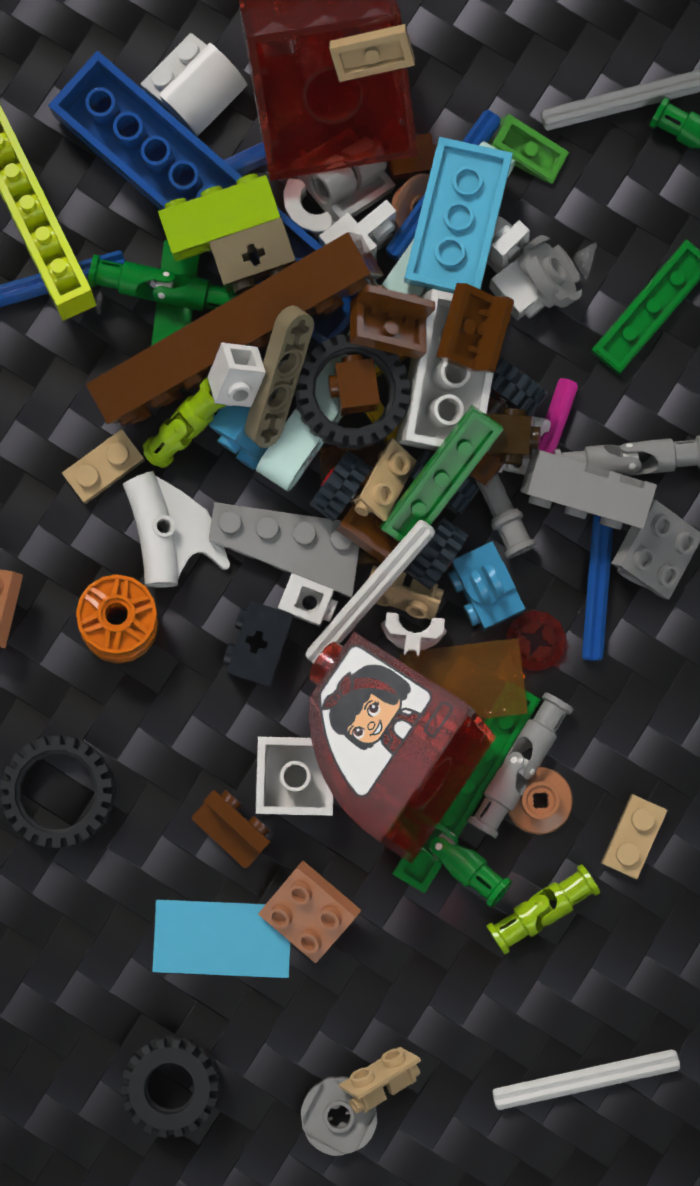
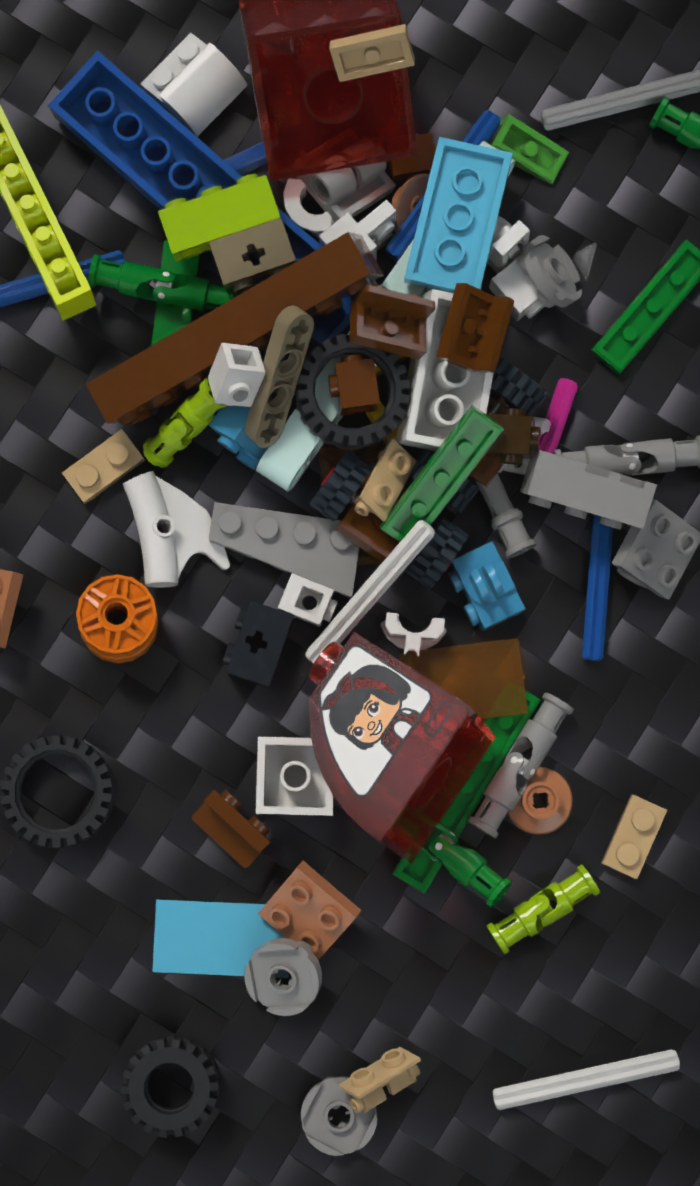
tan hinge [368,566,444,620] -> none
clear red gear [506,610,566,671] -> none
none -> light grey plate [244,938,322,1016]

